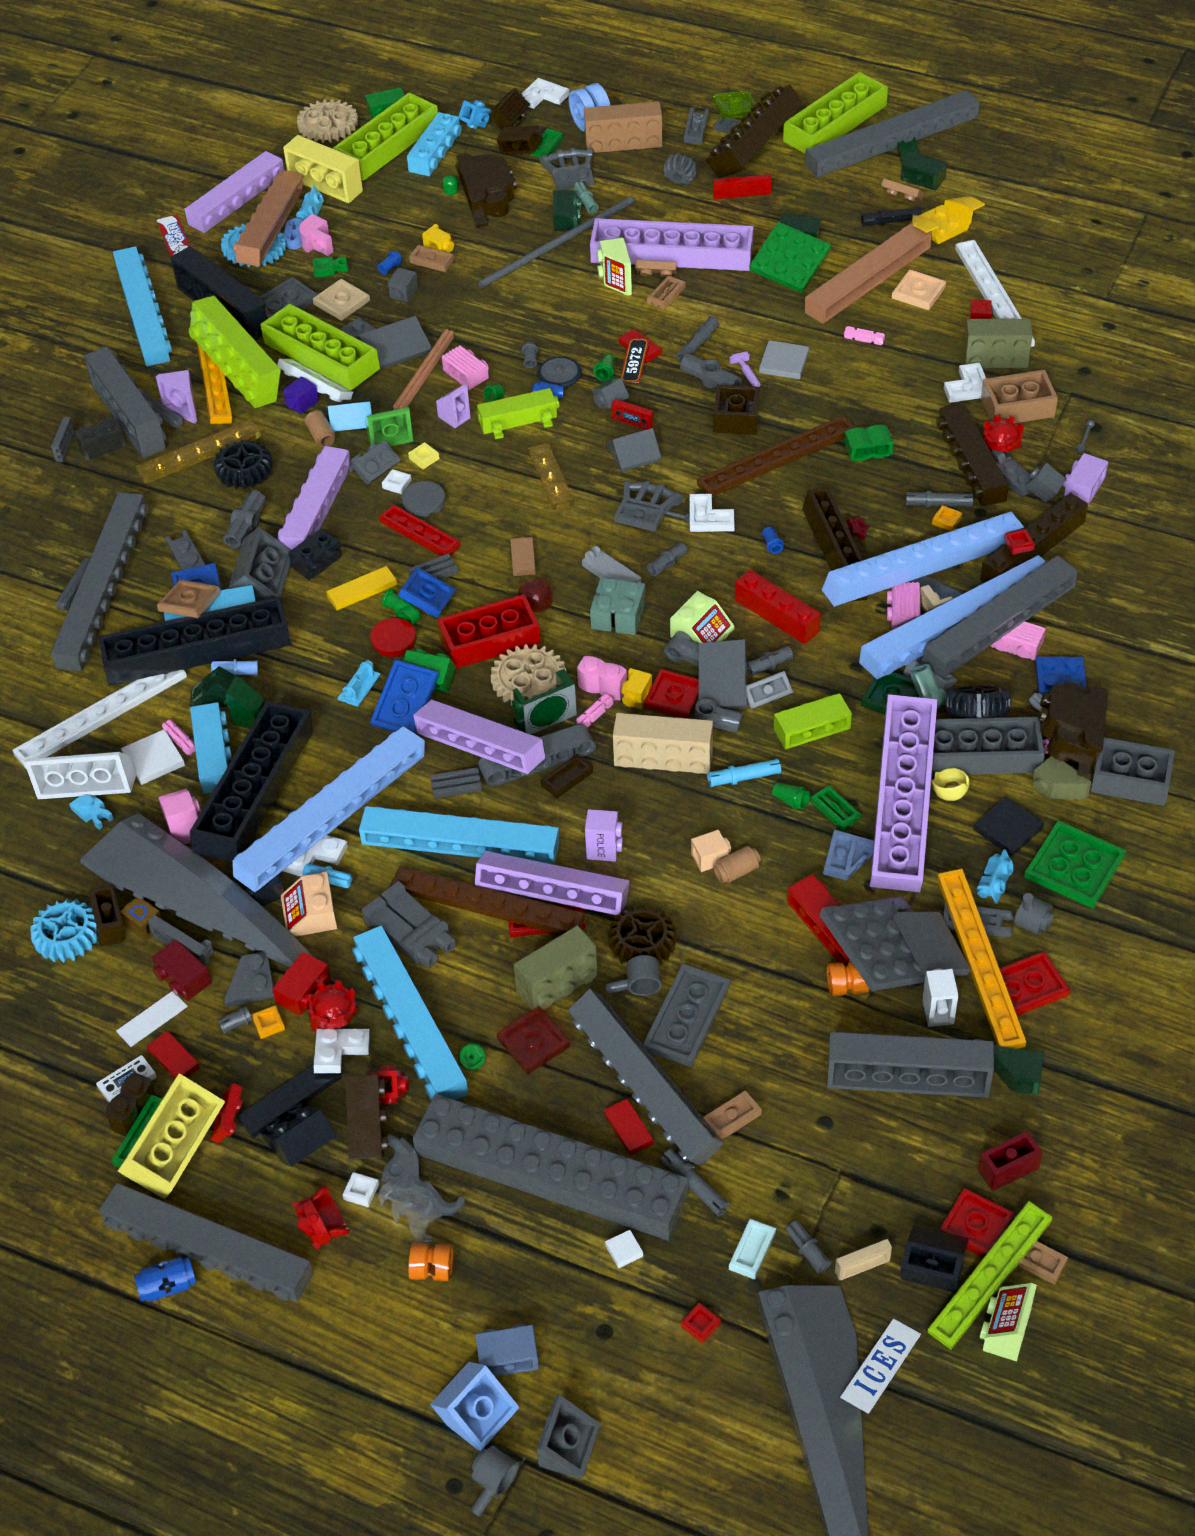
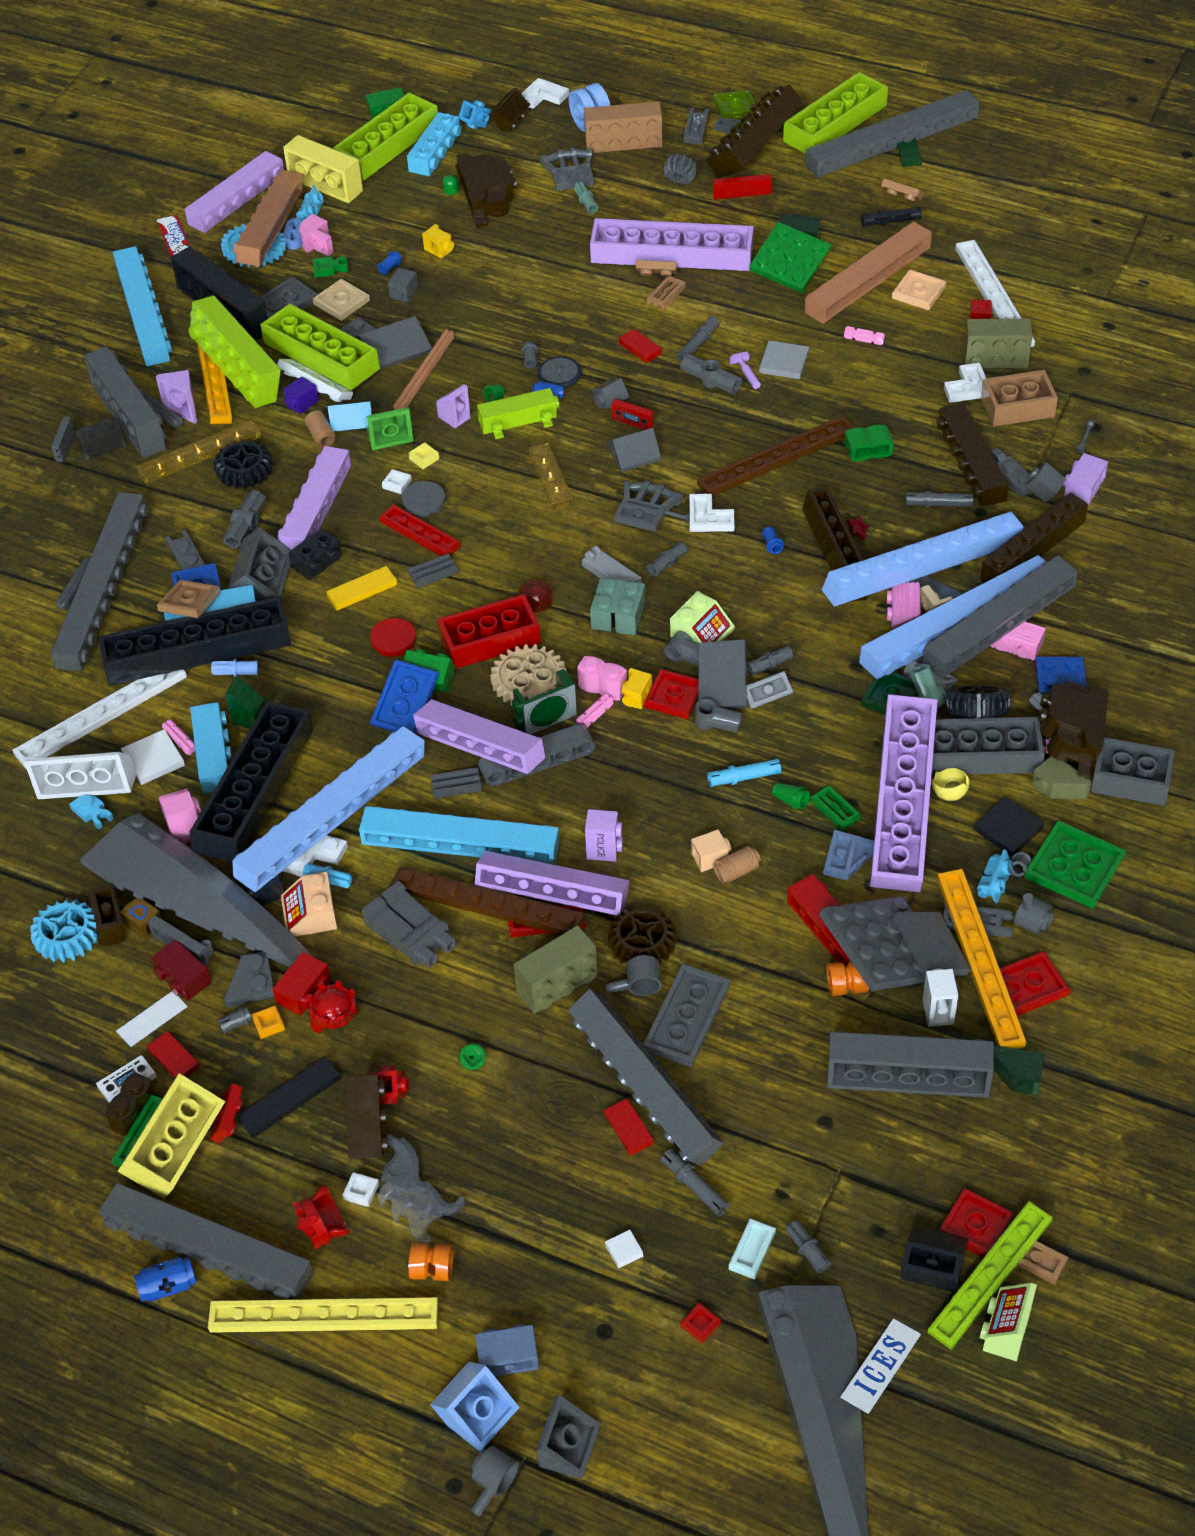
clear green slope [189,666,242,707] -> none
black slope [260,1103,337,1167] -> none
tan gear [297,99,358,143] -> none
white plate [314,1029,370,1073] -> none
medium azure hinge [337,660,381,707] -> none
dark grey bracket [348,440,401,486] -> none
medium azure brick [352,925,468,1100] -> none
green connector [381,589,421,626] -> none
blue plate [398,567,456,618] -> none
medium nougat plate [409,245,454,272] -> none
dark grey brick [413,1094,688,1241] -> none
bright pink brick [442,345,489,390] -> none
dark grey piece [478,196,635,289] -> none
clear red plate [496,1007,570,1075] -> none
dark brown brick [497,126,543,155] -> none
medium nougat tile [510,537,536,576] -> none
green tile [530,129,564,158] -> none
dark brown tile [541,754,593,799] -> none
clear green brick [553,190,581,231] -> none
green cone [593,353,615,381] -> none
yellowish green slope [597,238,632,295] -> none
tan brick [613,713,713,774] -> none
sticker [620,338,650,383] -> none
medium nougat plate [703,1090,762,1140] -> none
dark brown brick [713,384,760,435] -> none
red brick [735,570,821,644] -> none
lime brick [774,693,852,750] -> none
tan tile [835,1239,892,1280] -> none
clear green brick [901,152,947,191] -> none
yellow piece [912,197,985,244] -> none
light orange tile [932,505,962,532] -> none
dark red brick [978,1131,1043,1191] -> none
red hair [983,415,1024,452] -> none
red tile [1004,529,1035,555] -> none
none -> light yellow plate [208,1297,438,1332]
none -> dark grey pin [1010,852,1032,877]

